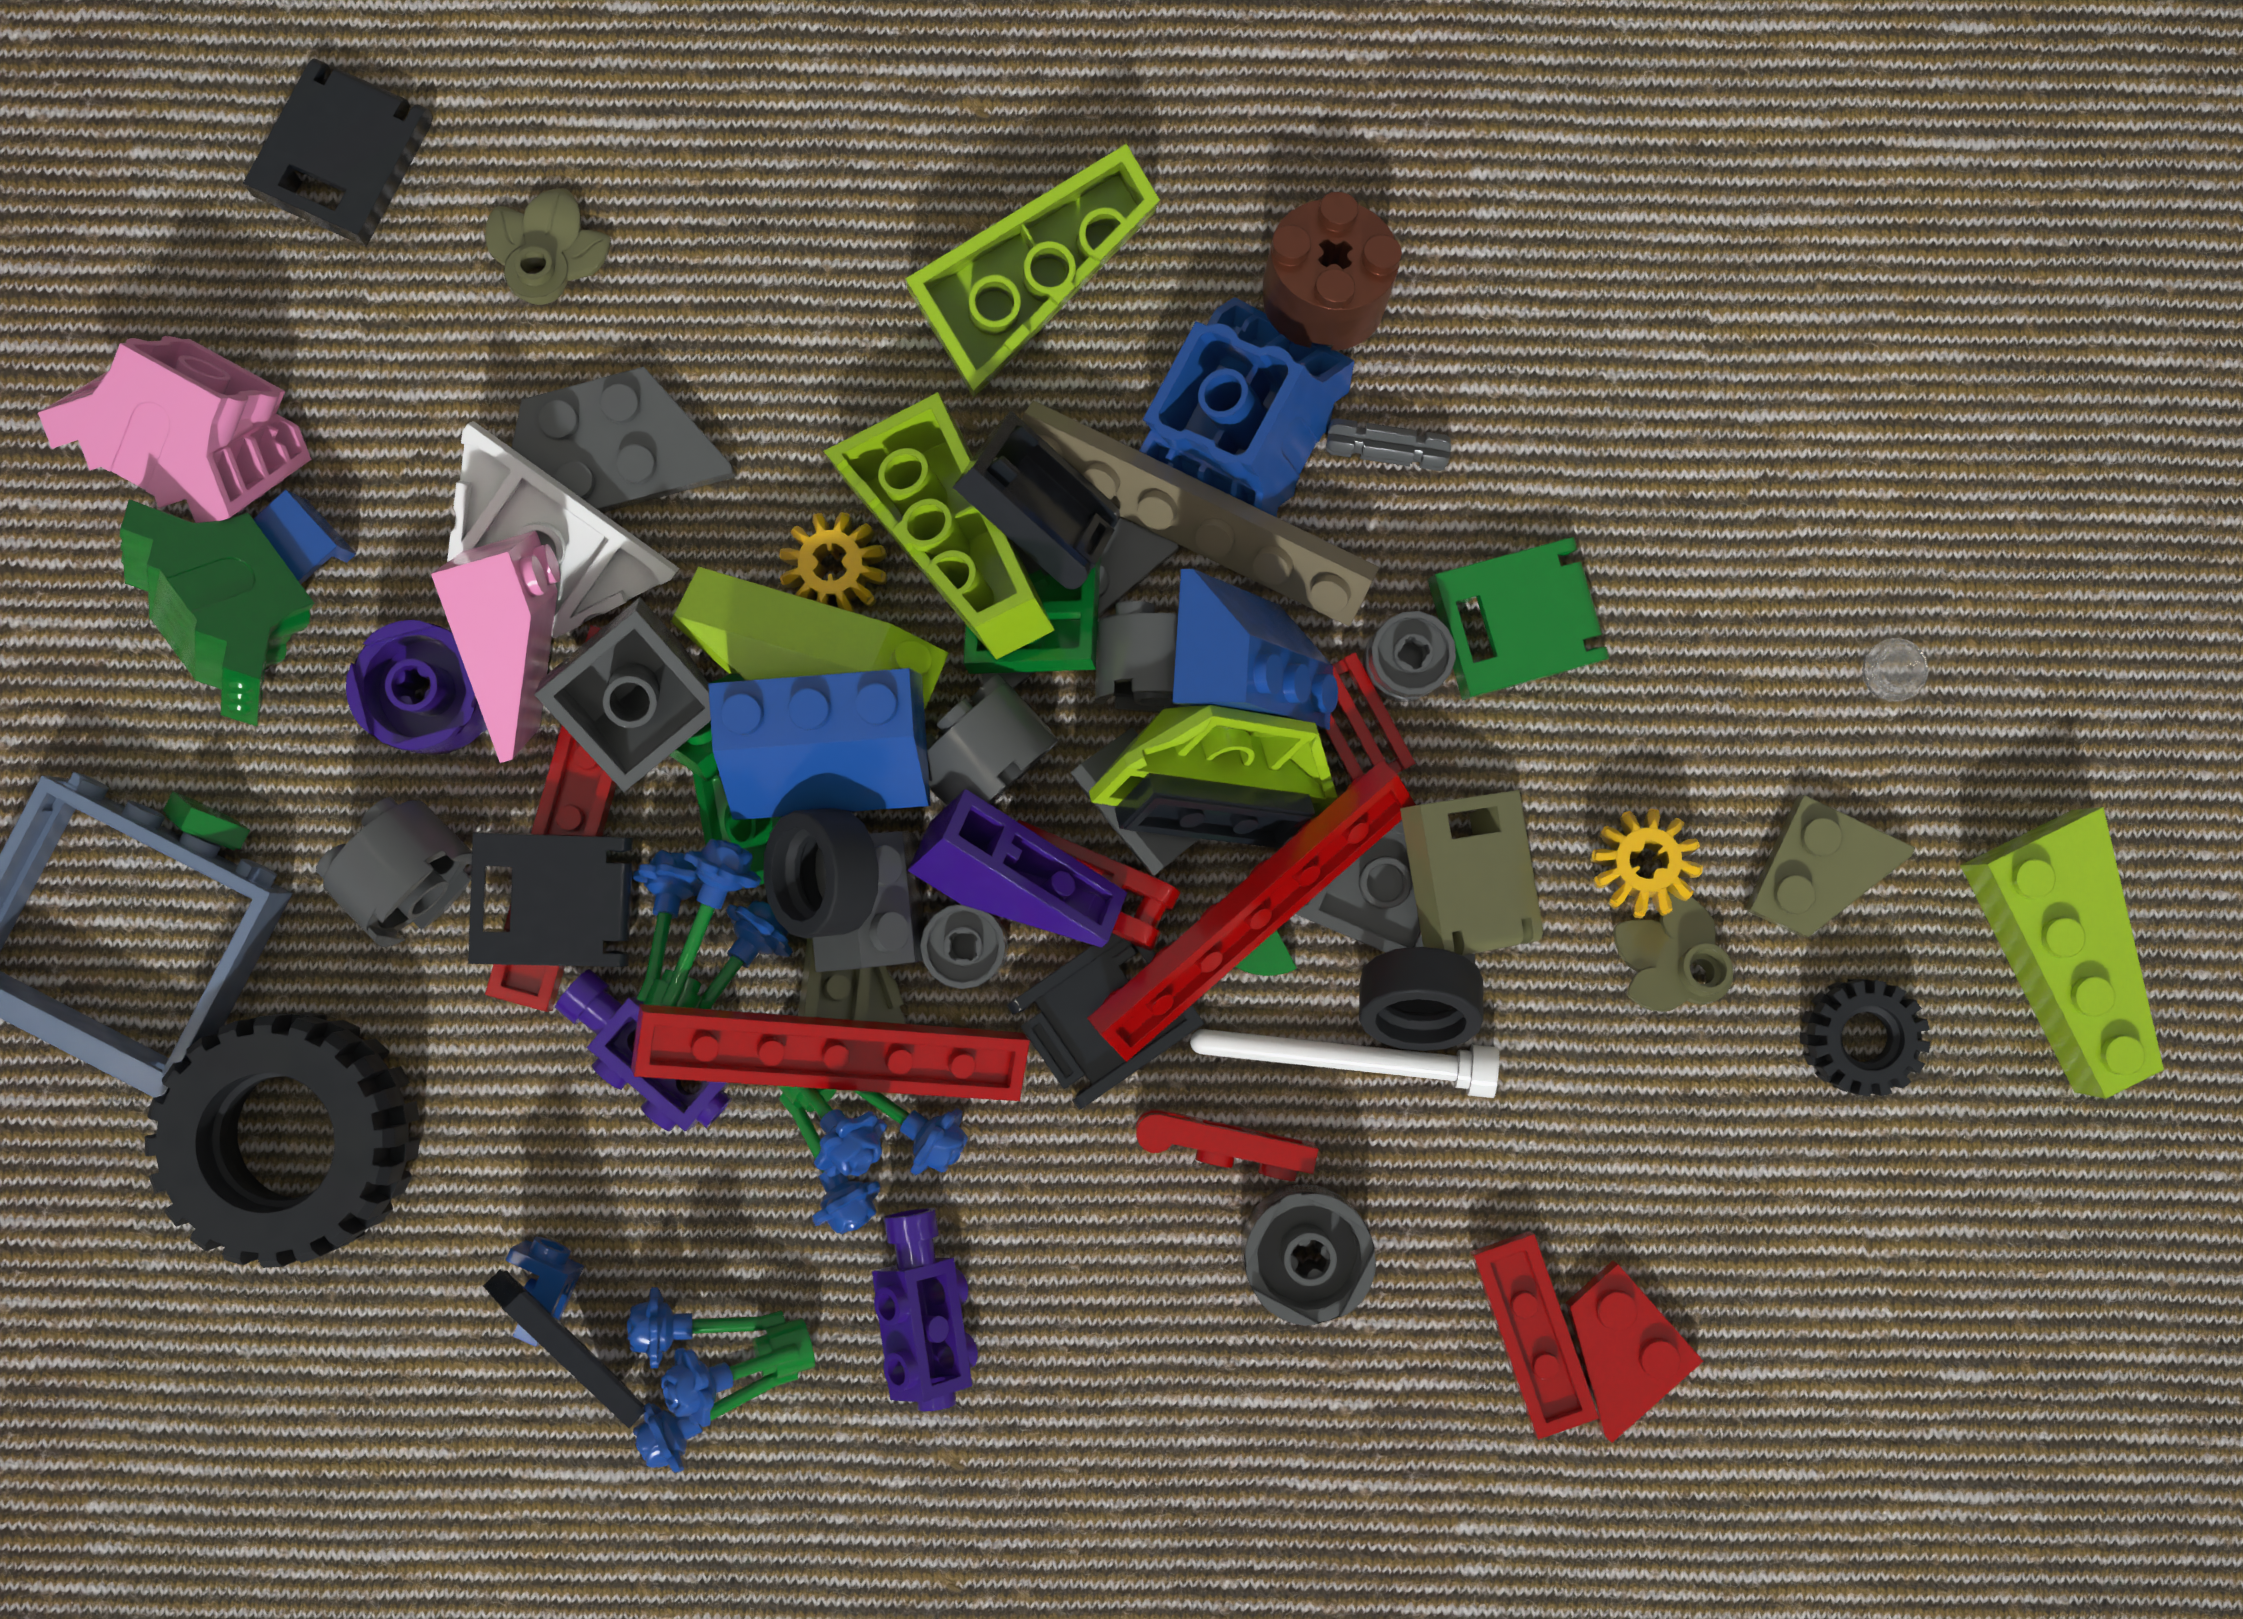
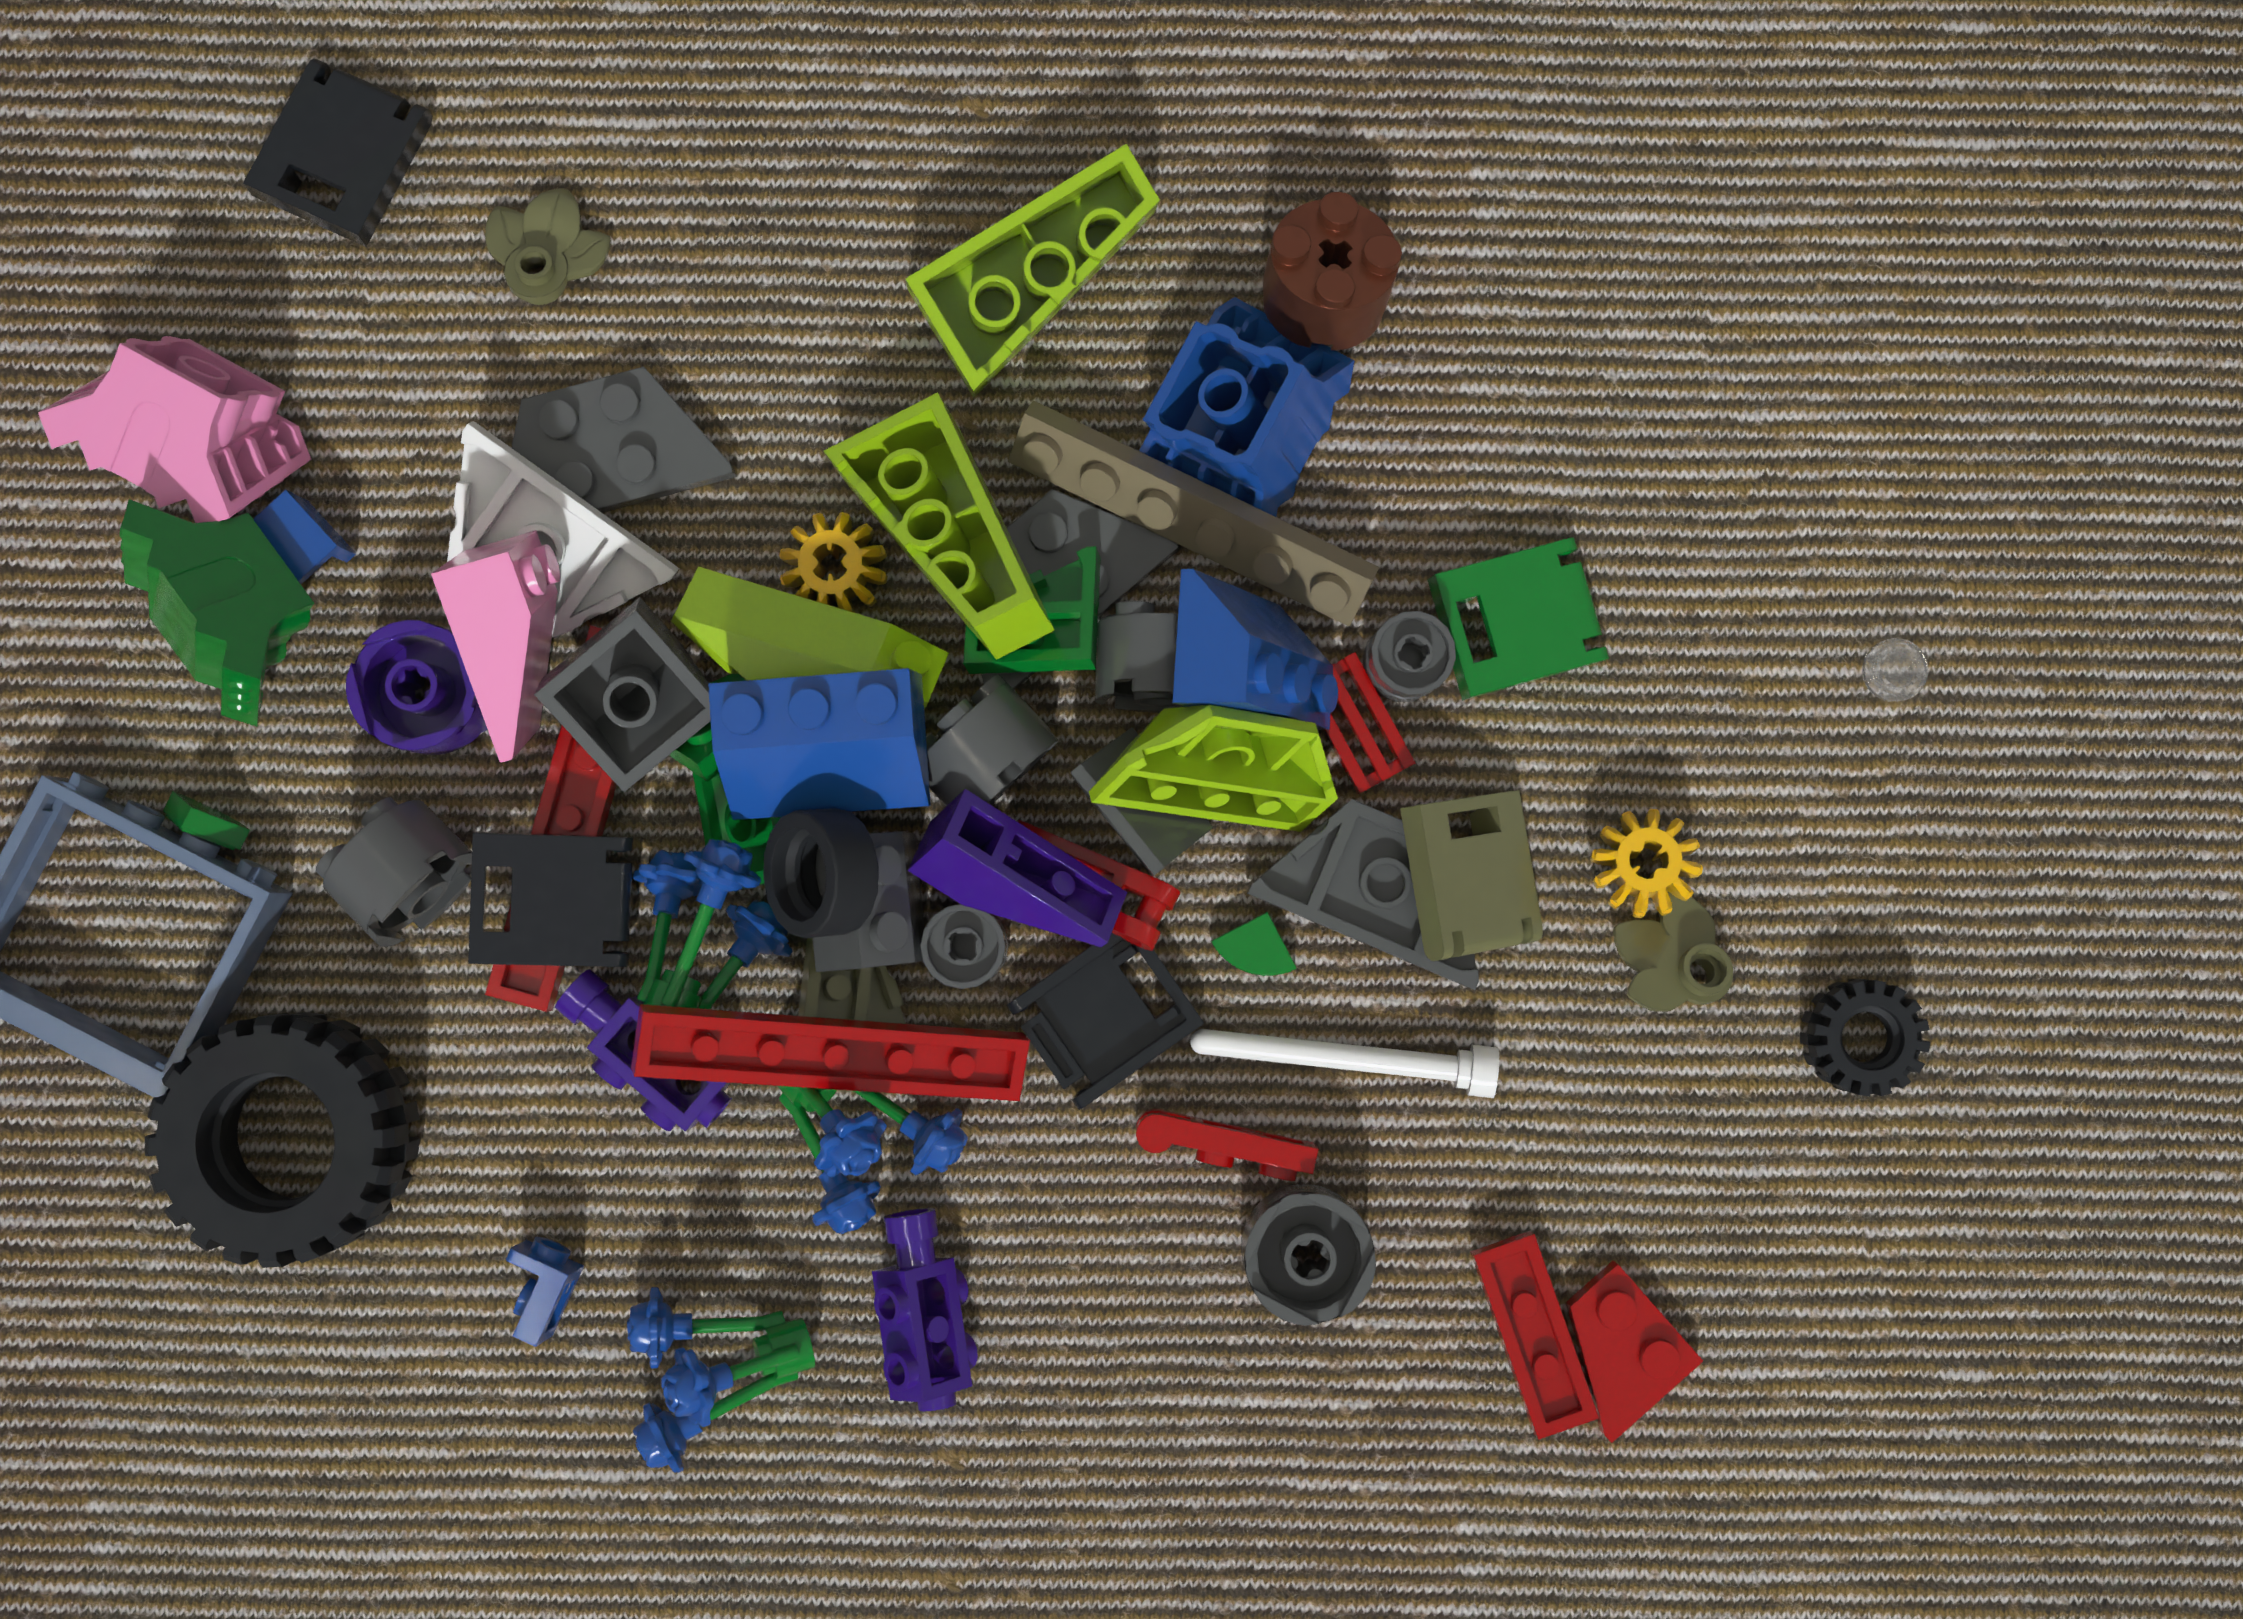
black tile [483,1269,646,1428] -> none
black container [953,411,1120,589] -> none
red plate [1087,760,1416,1062] -> none
black tile [1115,773,1315,848] -> none
dark grey axle [1326,418,1451,471] -> none
black tyre [1359,947,1483,1051] -> none
olive wing [1744,795,1915,937] -> none
lime wedge [1960,807,2164,1099] -> none

